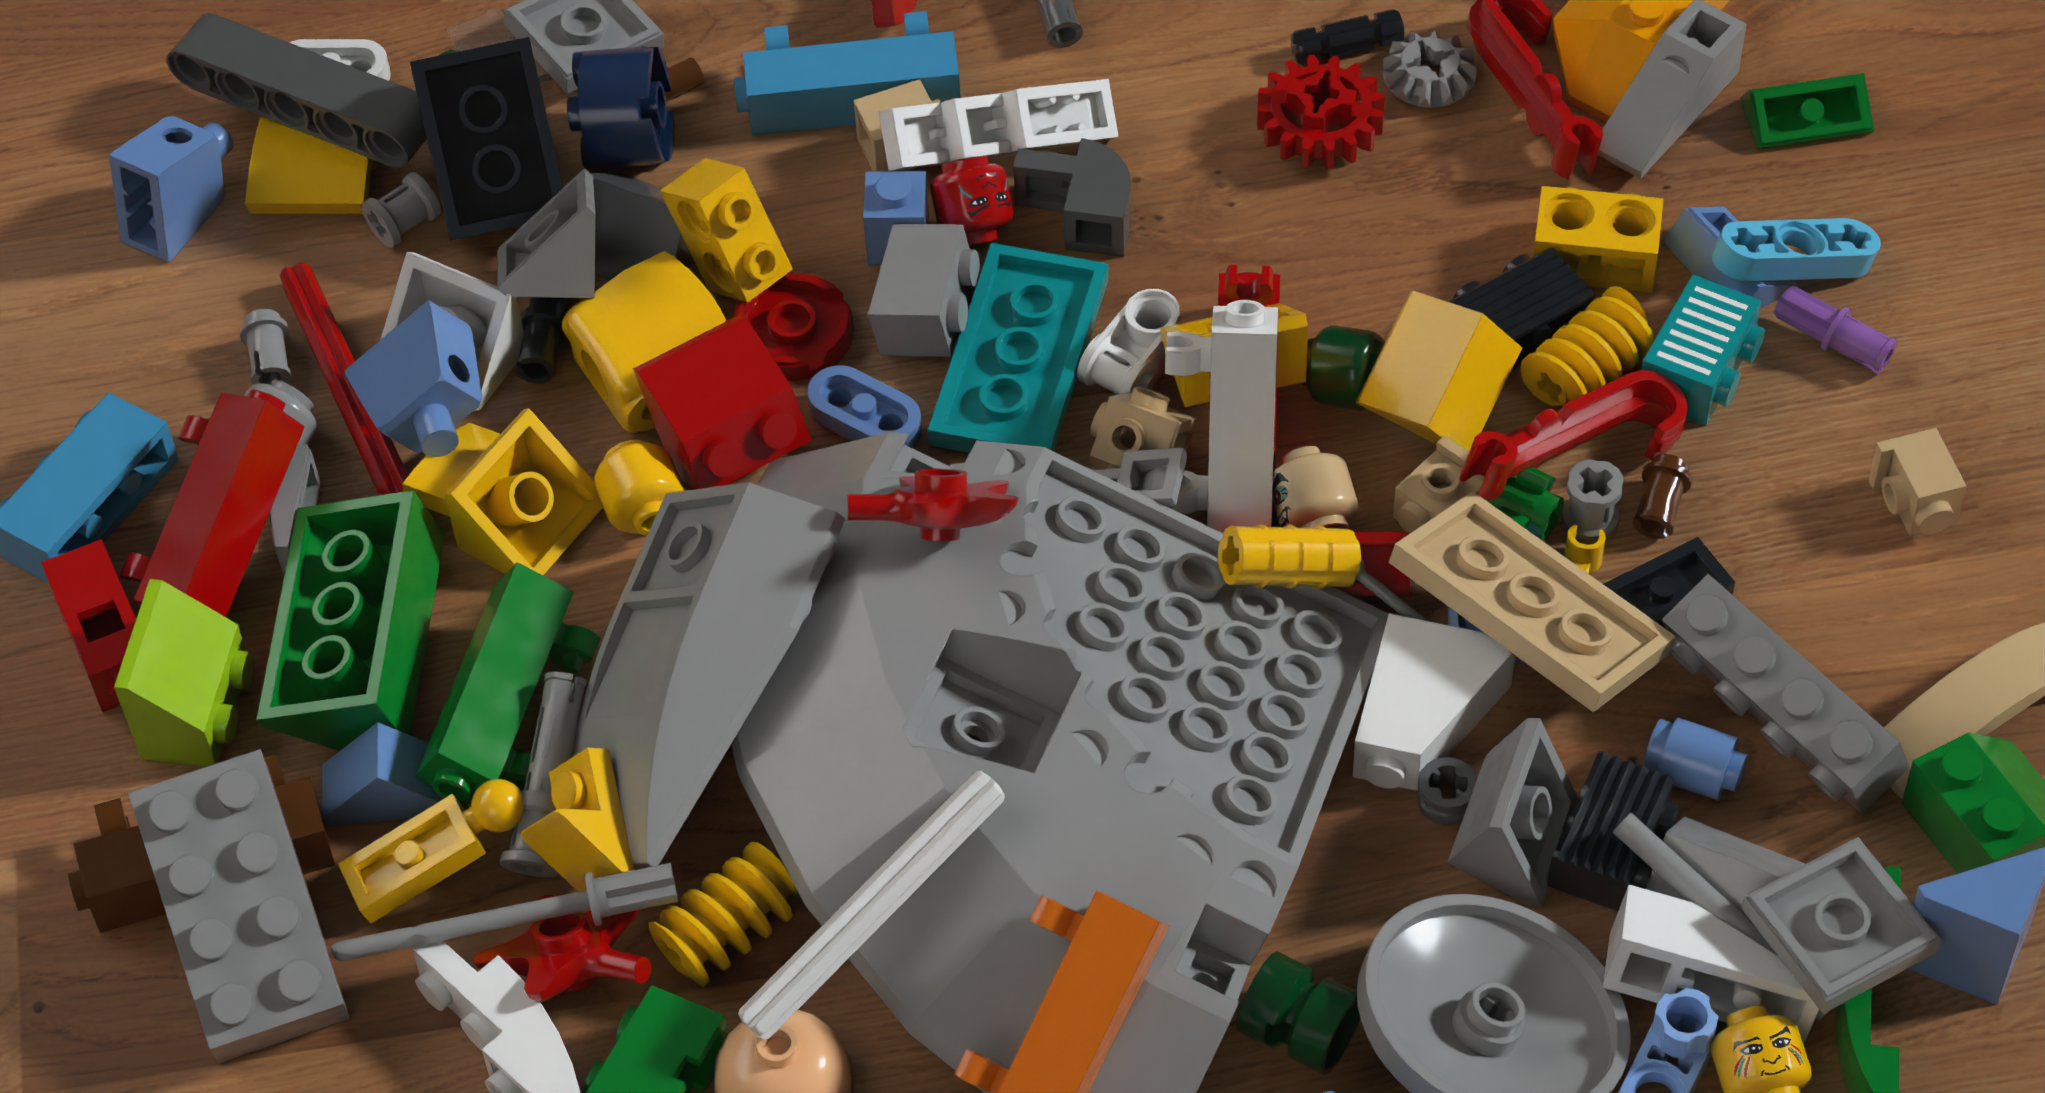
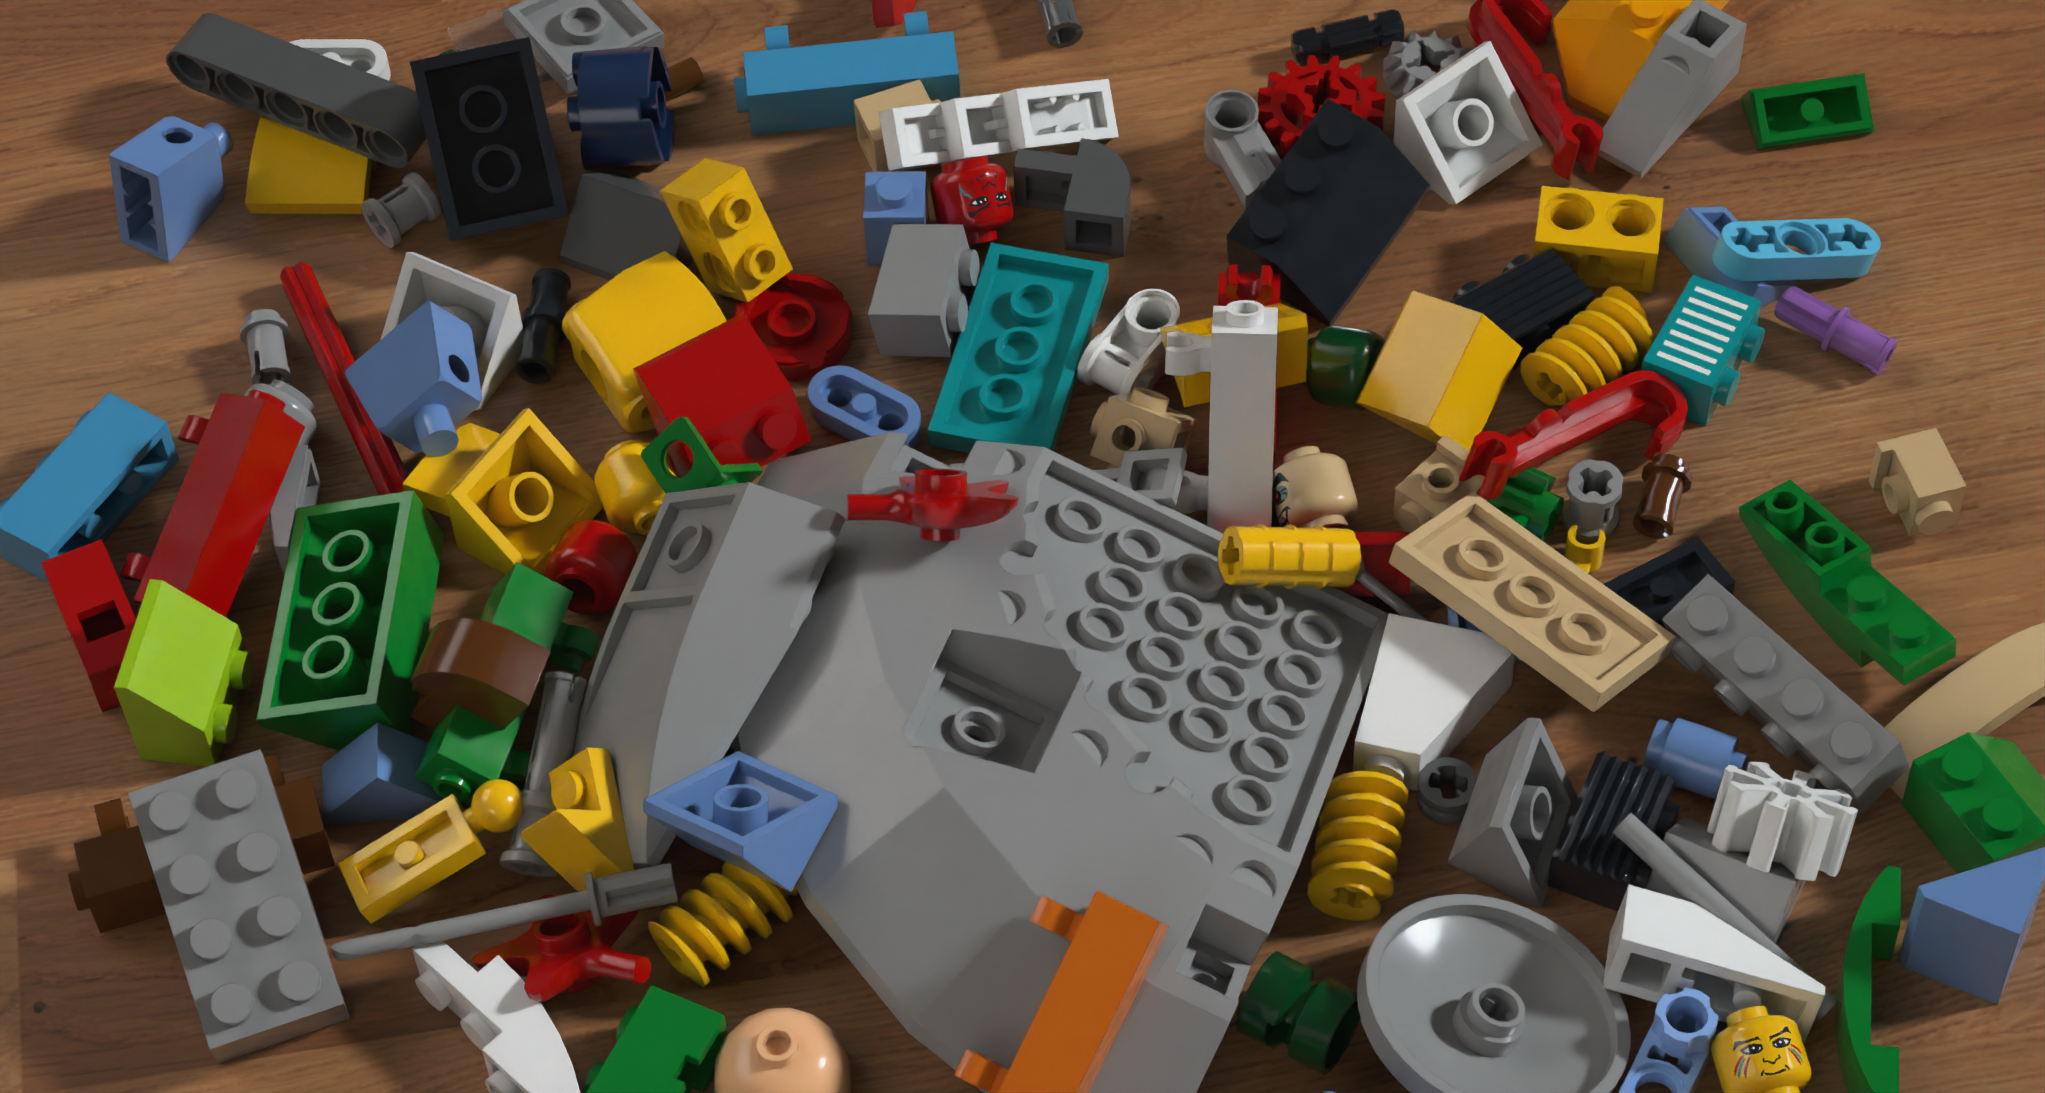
light grey slope [498,168,596,298] -> none
white axle [738,771,1005,1040] -> none
light grey plate [1742,837,1941,1014] -> none
none -> reddish brown brick [410,618,551,729]
none -> red head [545,520,638,615]
none -> green bracket [641,417,763,493]
none -> medium blue slope [643,751,838,892]
none -> light grey piece [1203,89,1281,209]
none -> black slope [1226,99,1430,326]
none -> yellow piece [1307,771,1409,921]
none -> white slope [1393,41,1543,205]
none -> white gear [1707,761,1858,881]
none -> green slope [1739,479,1956,686]

